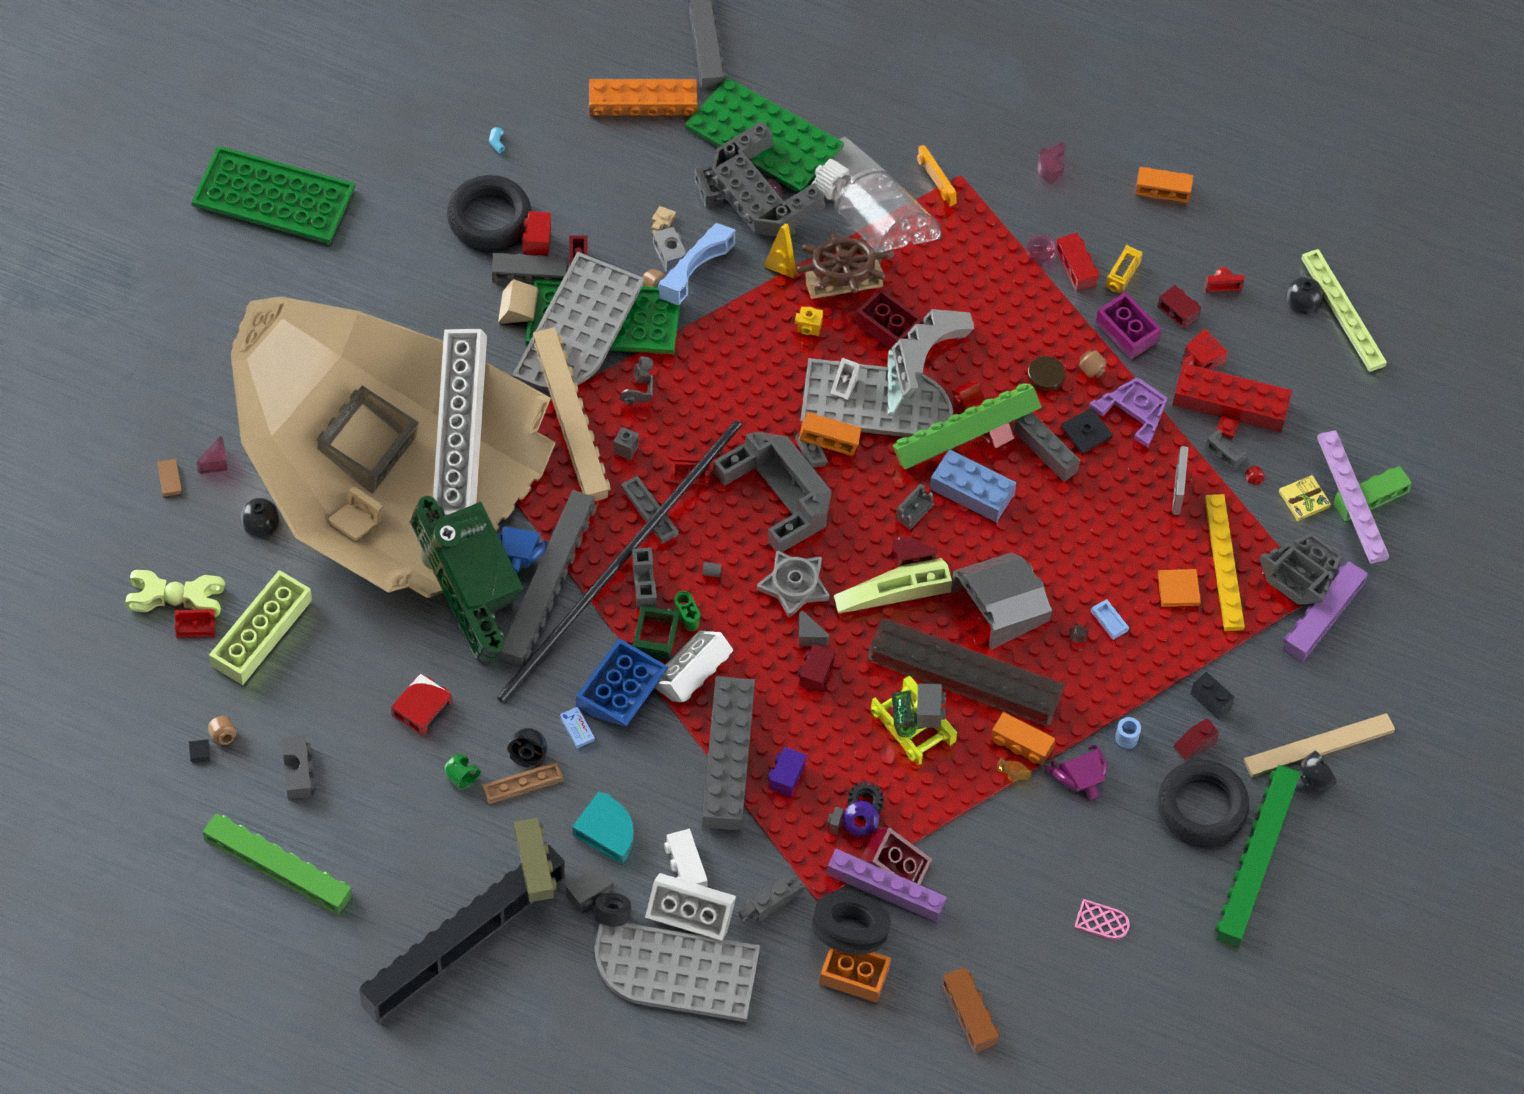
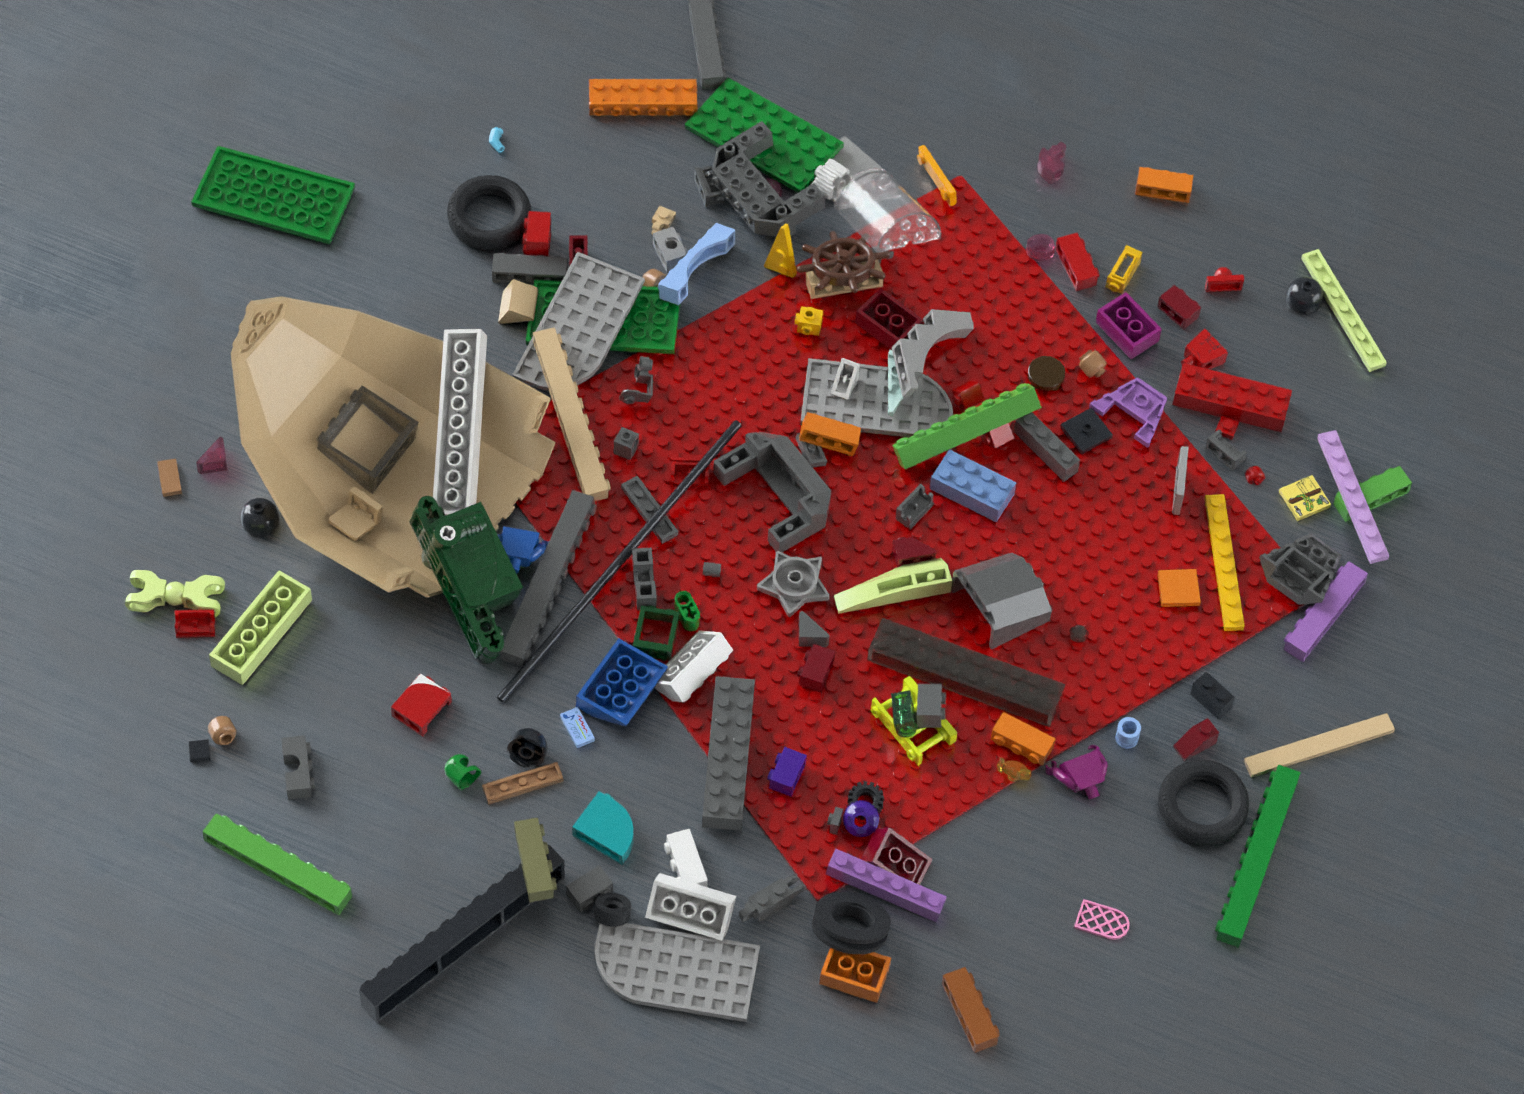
light blue tile [1091,599,1129,640] -> none
black cylinder [1300,750,1337,791] -> none

